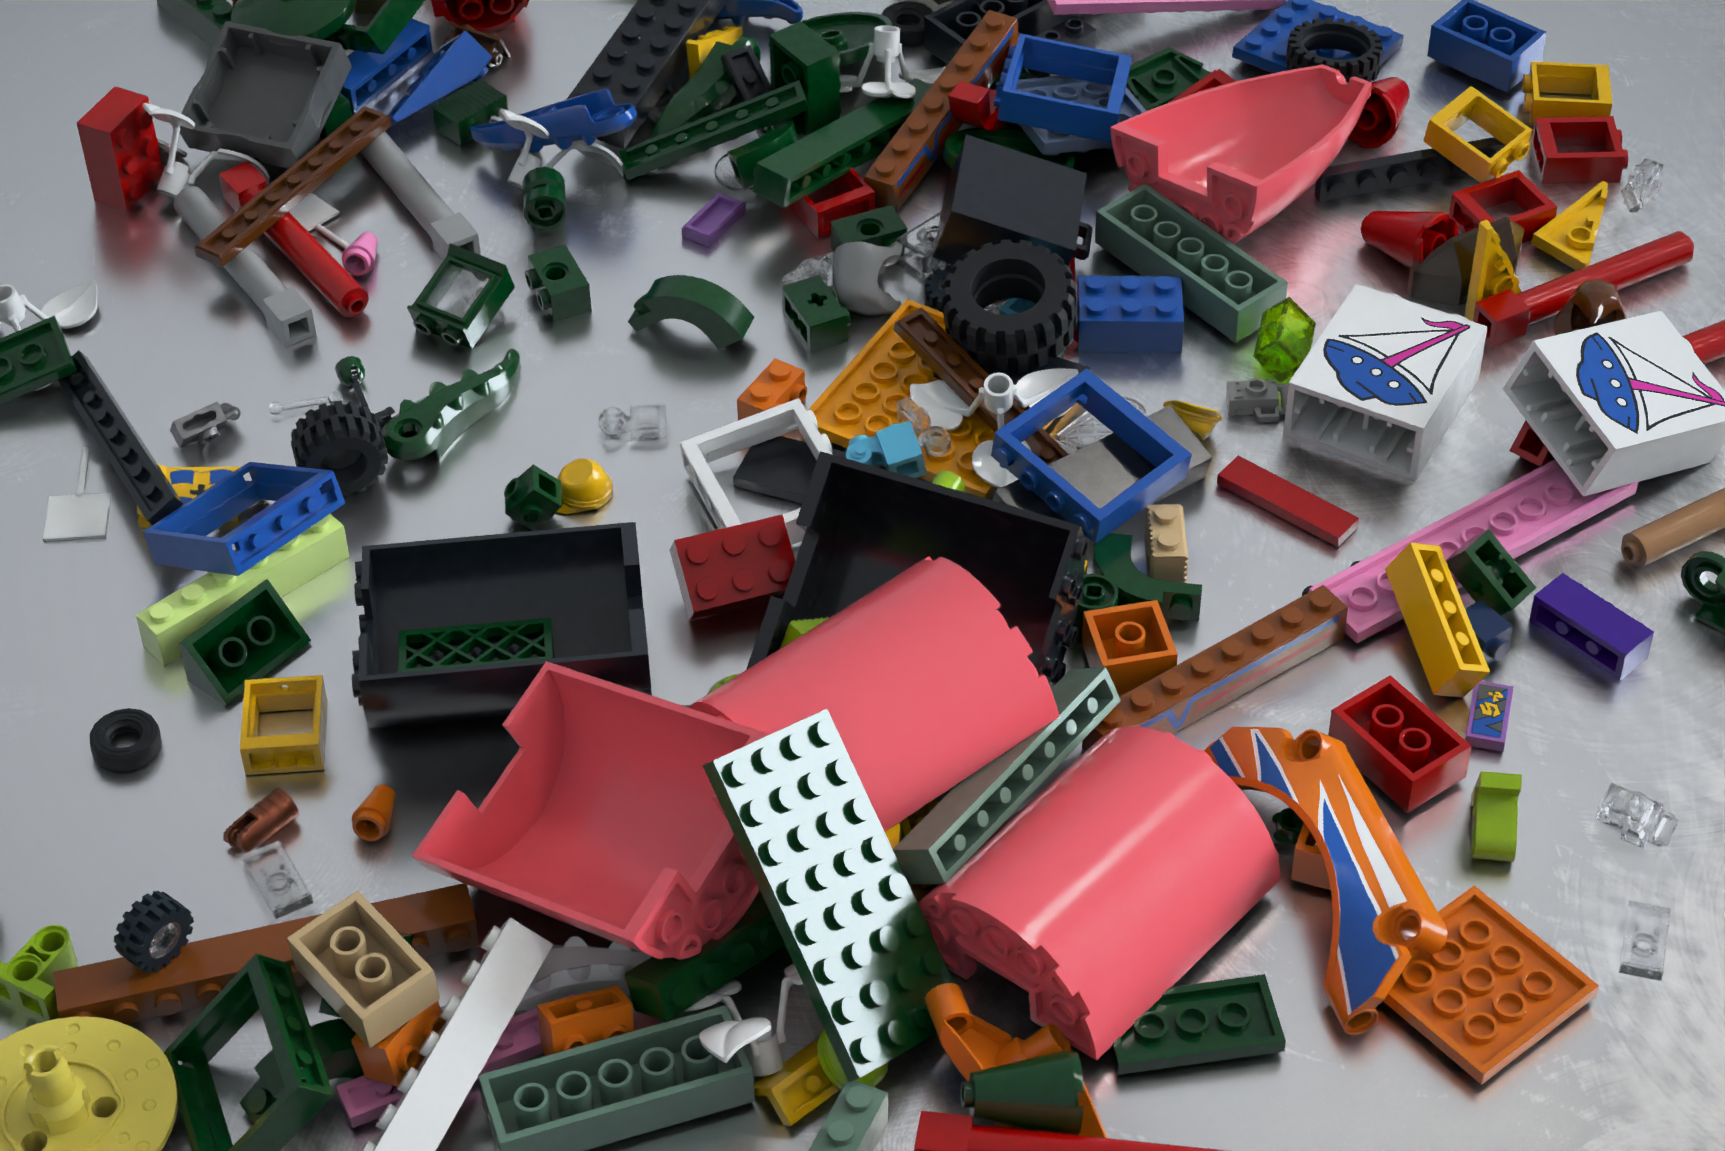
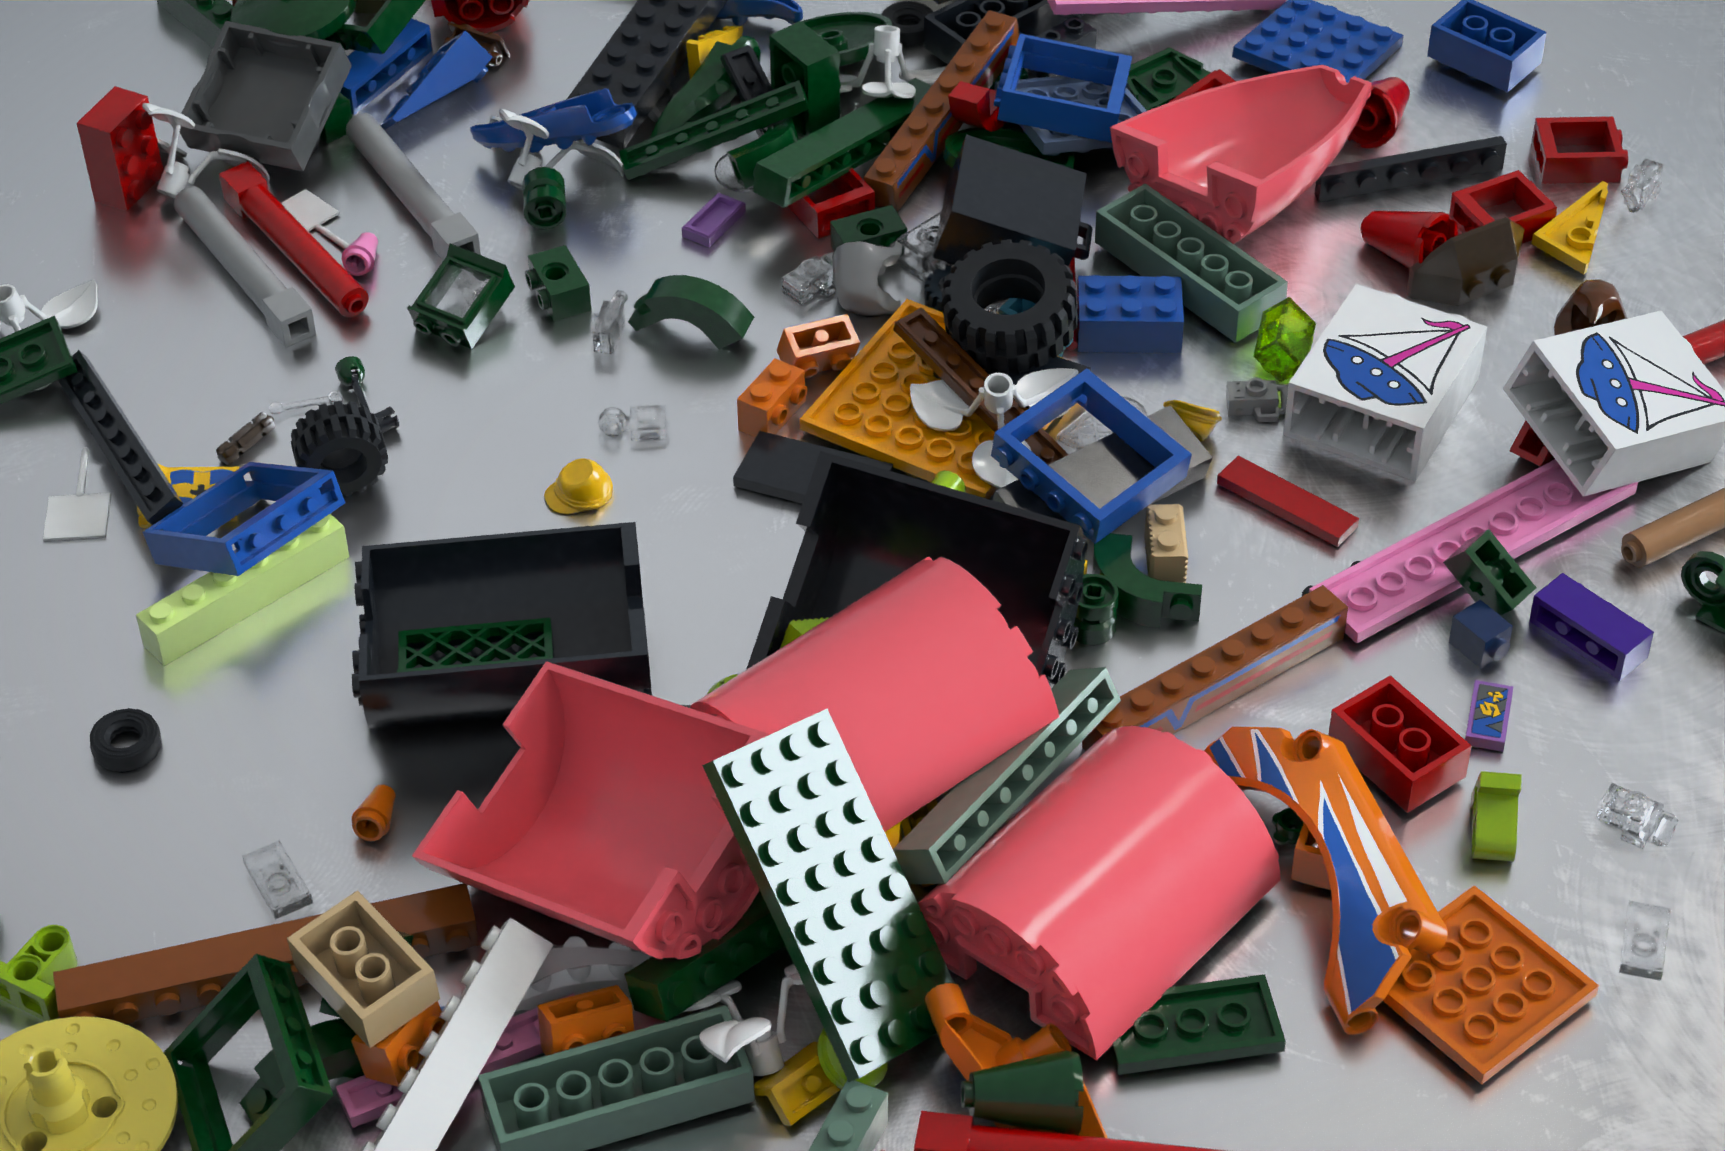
black wheel [114,891,194,973] -> none
flat silver piece [170,401,241,448] -> none
dark green slope [179,579,311,706] -> none
reddish brown tile [194,106,391,267] -> none
copper hinge [223,788,299,853] -> none
yellow window [240,675,327,775] -> none
dark green animal [381,349,521,460] -> none
dark green brick [433,79,508,146] -> none
dark green brick [504,464,562,530] -> none
red brick [669,514,795,621] -> none
white window [680,398,833,545] -> none
dark green brick [781,275,851,353] -> none
medium azure brick [846,421,927,478] -> none
clear plate [897,397,951,457] -> none
orange brick [1082,600,1178,695] -> none
black tyre [1286,18,1383,83] -> none
yellow brick [1385,543,1490,697] -> none
yellow window [1423,86,1532,183] -> none
yellow wing [1465,220,1522,322] -> none
red brick [1473,231,1694,348] -> none
yellow window [1522,61,1612,126] -> none
none -> dark brown axle [216,412,275,465]
none -> clear piece [591,290,628,355]
none -> orange brick [776,314,860,378]

